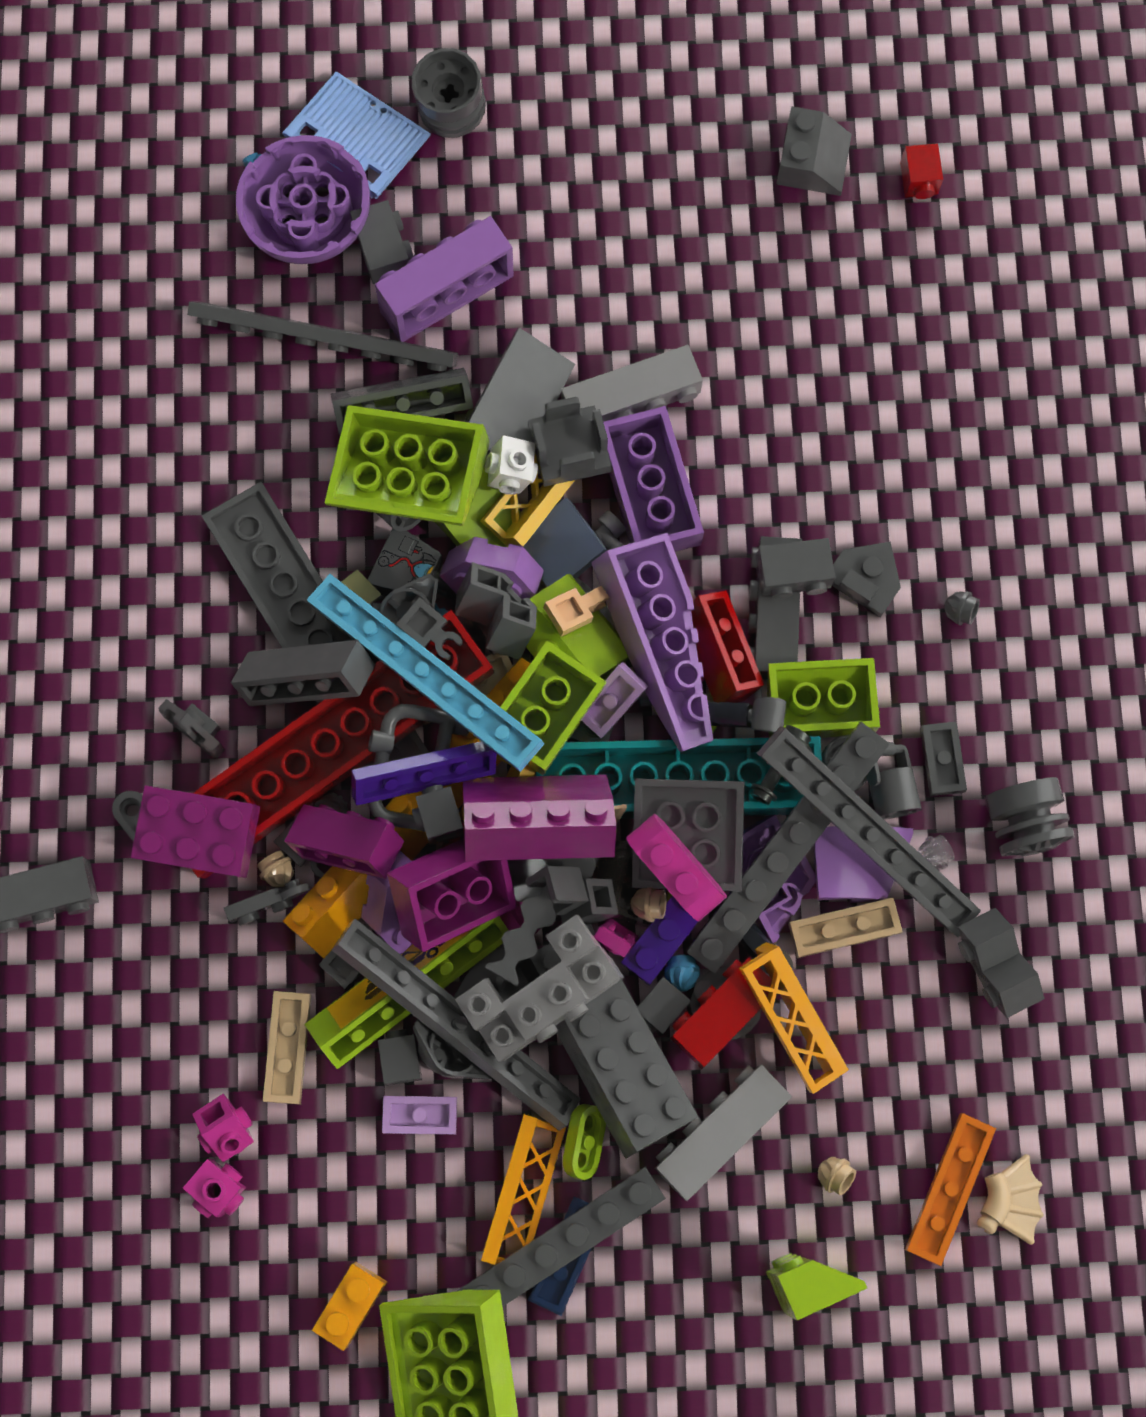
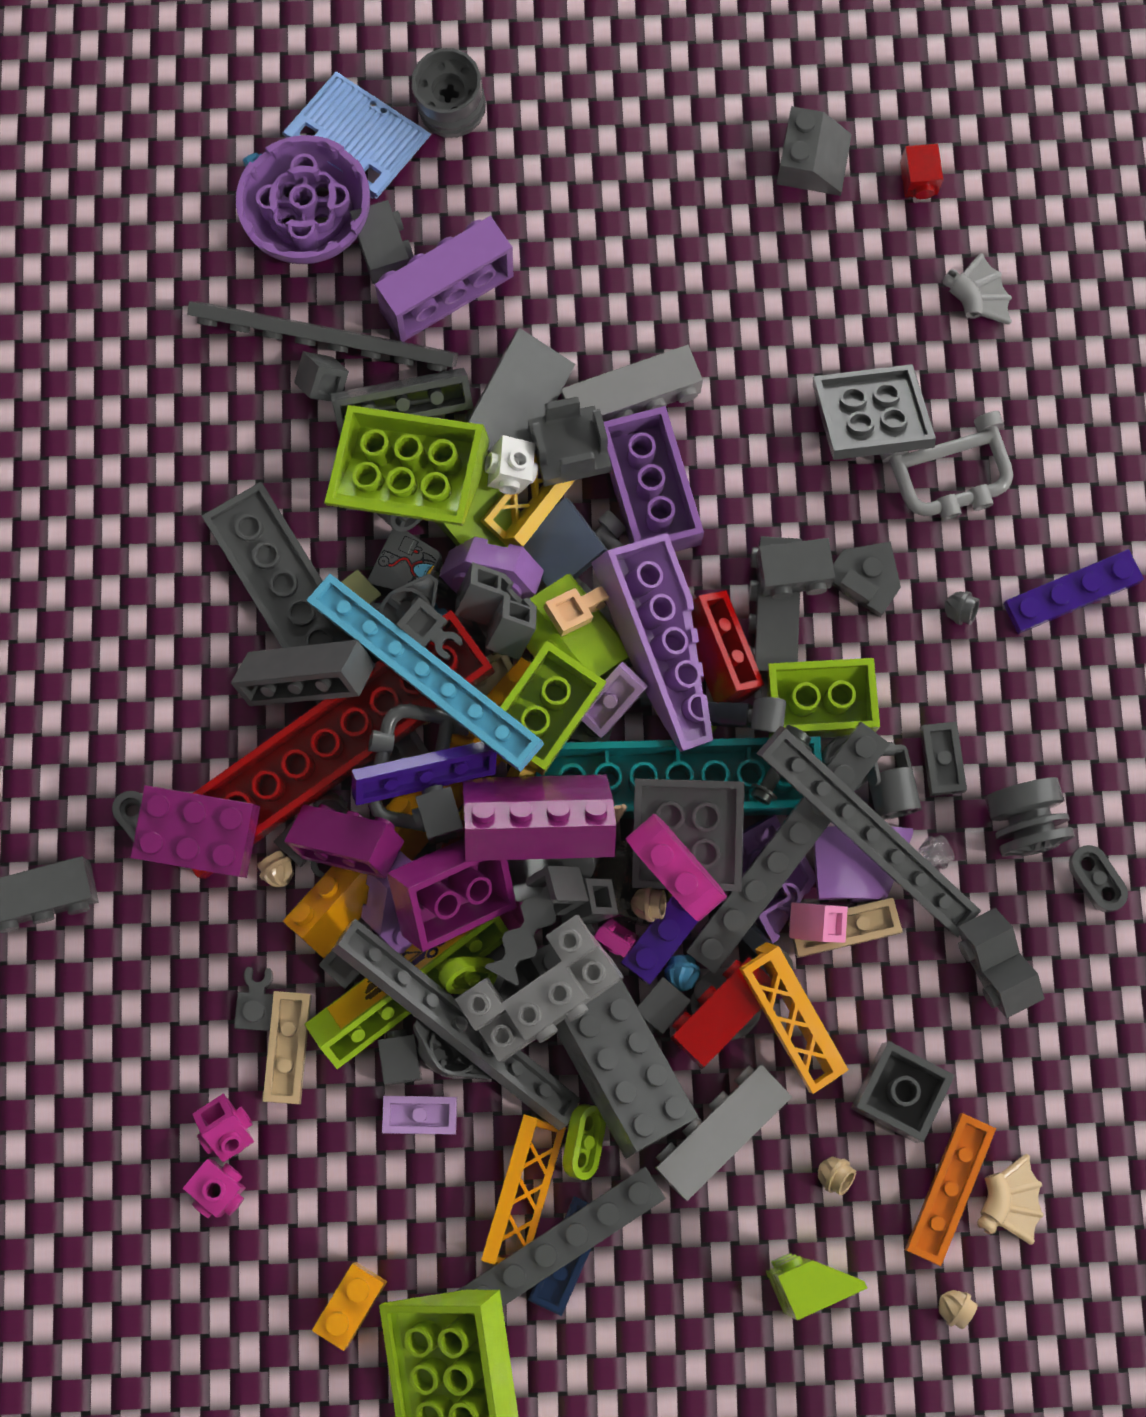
dark grey plate [158,699,225,759] -> none
dark grey hinge [223,879,310,926] -> none
none -> dark grey plate [234,967,273,1032]
none -> dark grey panel [294,351,349,402]
none -> lime plate [438,956,498,994]
none -> bright pink panel [789,902,848,943]
none -> plate [813,364,936,460]
none -> dark grey brick [850,1041,955,1143]
none -> light grey bar [880,411,1013,521]
none -> tan plate [939,1290,978,1329]
none -> light grey arm [942,253,1012,324]
none -> dark purple plate [1003,549,1144,634]
none -> dark grey plate [1069,845,1128,912]

